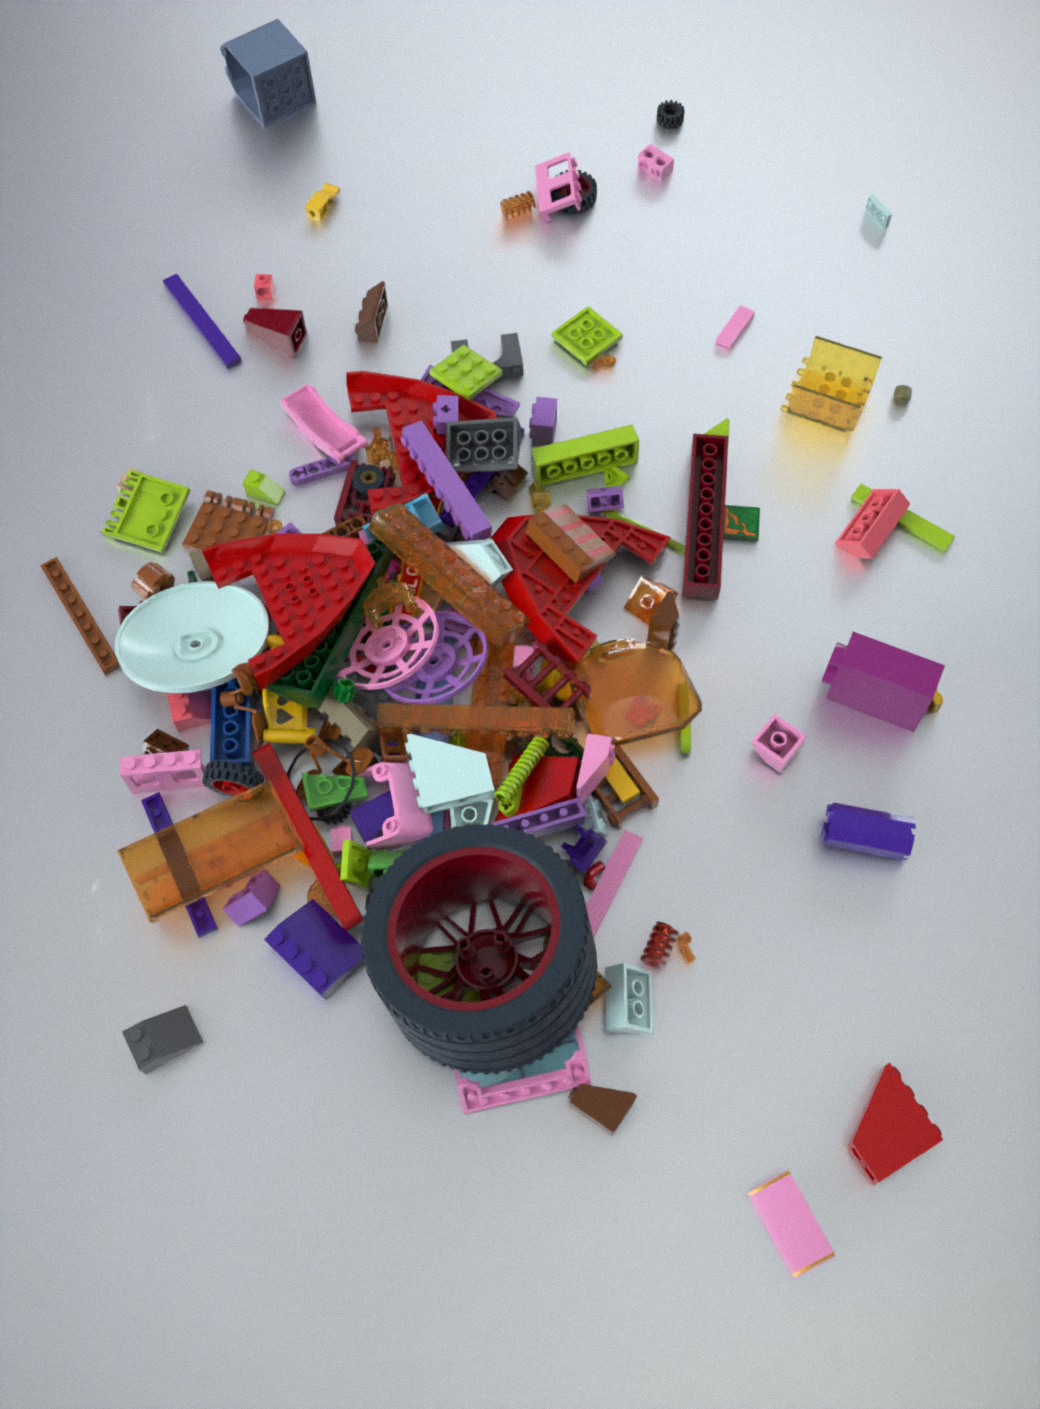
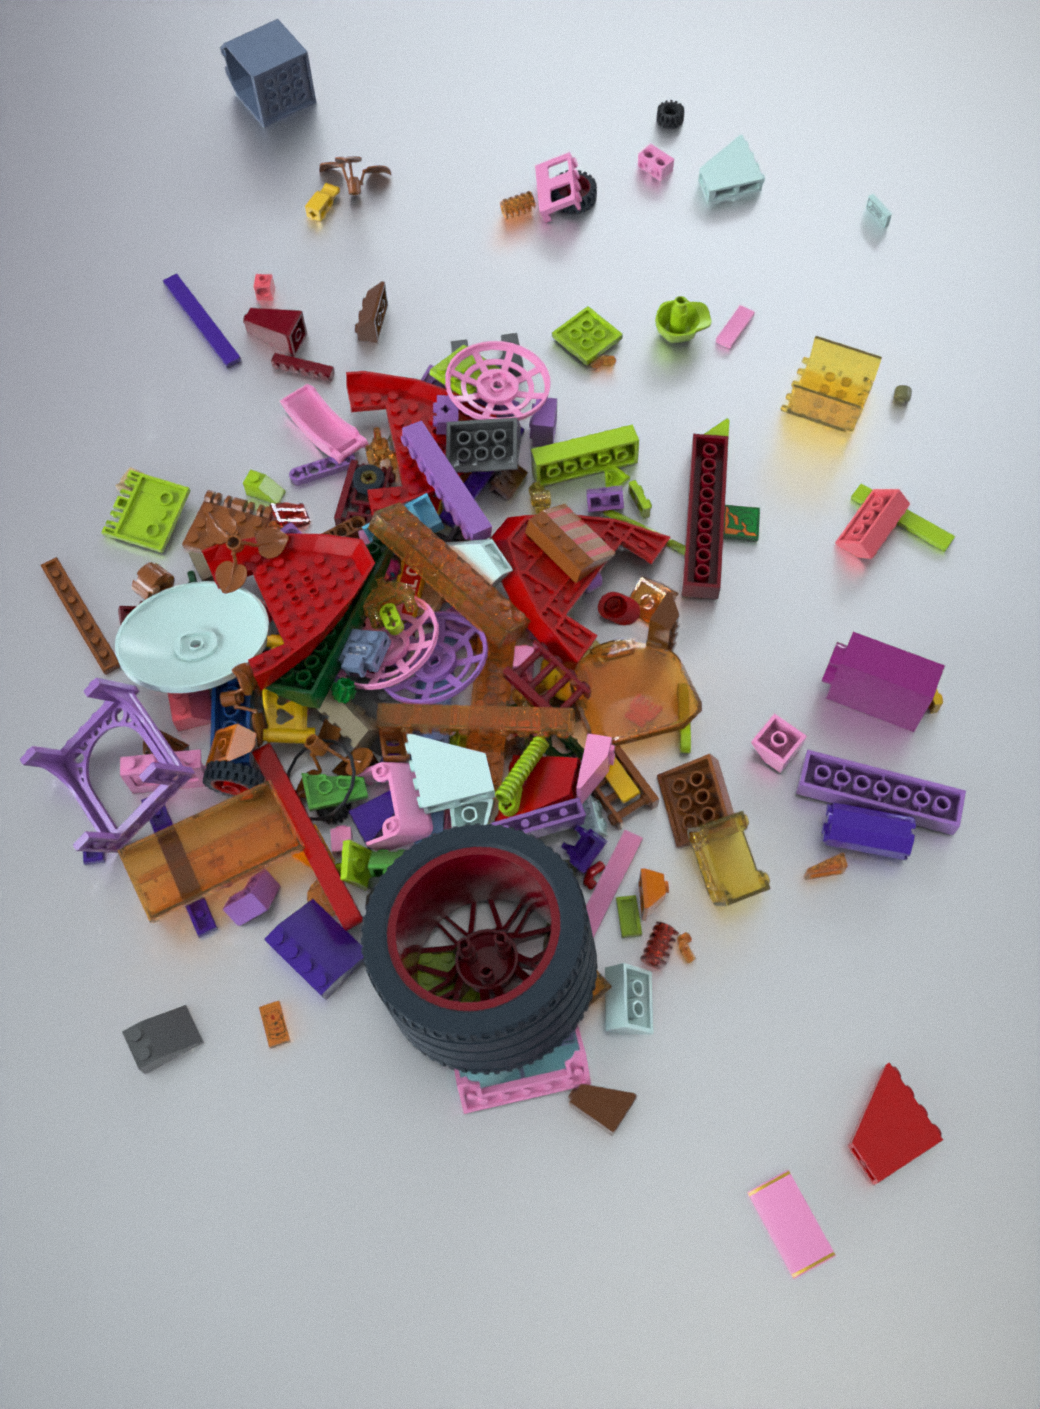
none -> medium lavender arch [20,677,195,853]
none -> dark purple tile [83,851,105,865]
none -> orange slope [205,724,257,766]
none -> dark orange plant [206,512,289,594]
none -> clear orange tile [259,1000,291,1049]
none -> clear red slope [270,502,311,528]
none -> dark red piece [271,353,335,381]
none -> dark orange plant [319,156,391,195]
none -> sand blue piece [338,629,391,677]
none -> lime beam [380,603,404,635]
none -> bright pink dish [445,341,551,421]
none -> red piece [597,591,640,626]
none -> lime tile [616,895,642,938]
none -> lime plate [628,480,652,519]
none -> orange slope [638,868,669,921]
none -> lime piece [655,296,712,343]
none -> dark orange slope [657,753,740,848]
none -> clear yellow windscreen [687,811,771,906]
none -> light aqua slope [698,135,765,203]
none -> medium lavender brick [796,749,966,835]
none -> clear orange slope [804,853,848,880]

